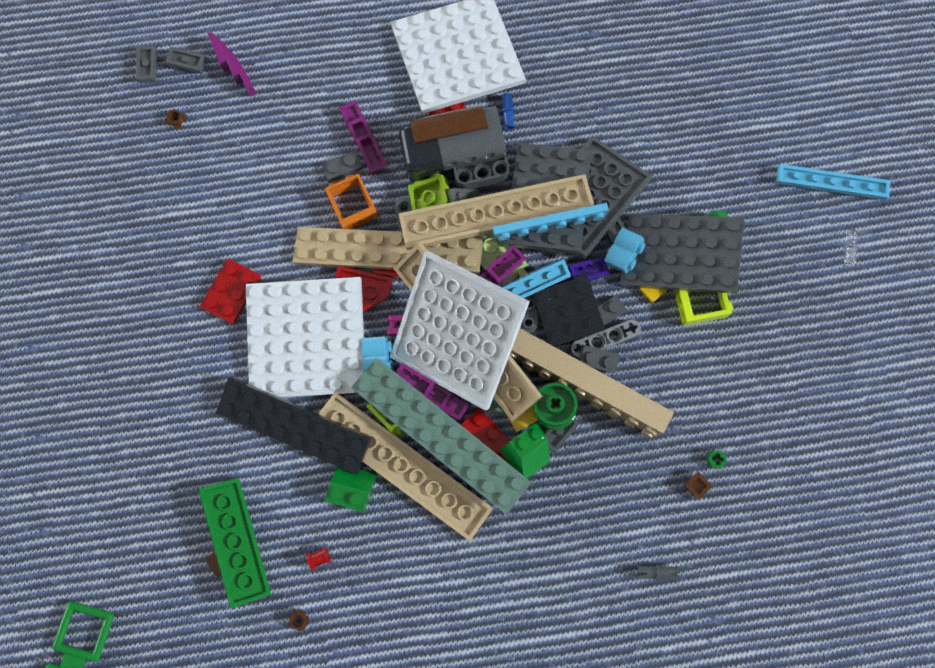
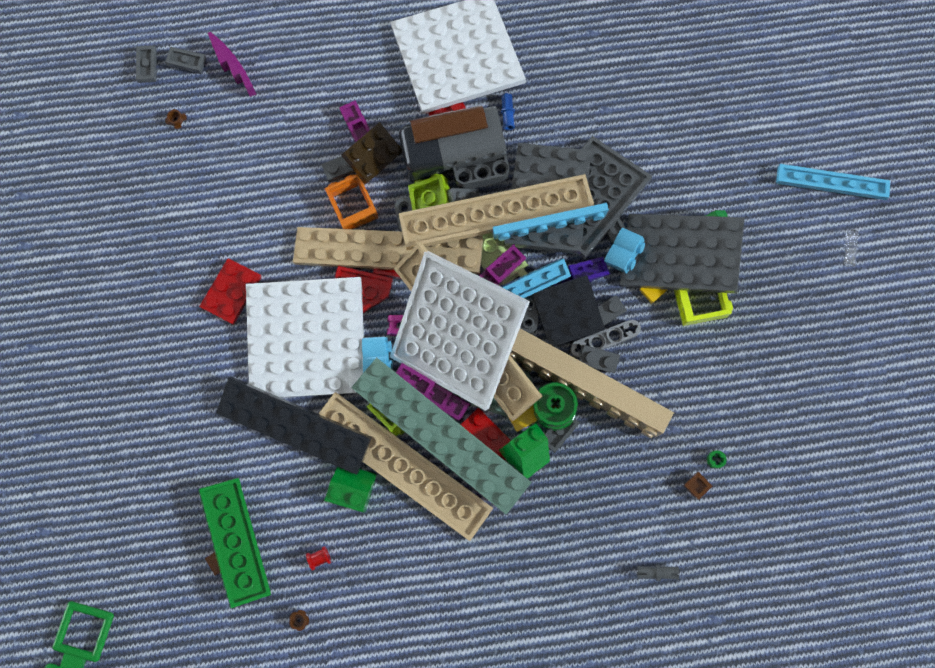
none -> dark brown plate [341,122,402,184]

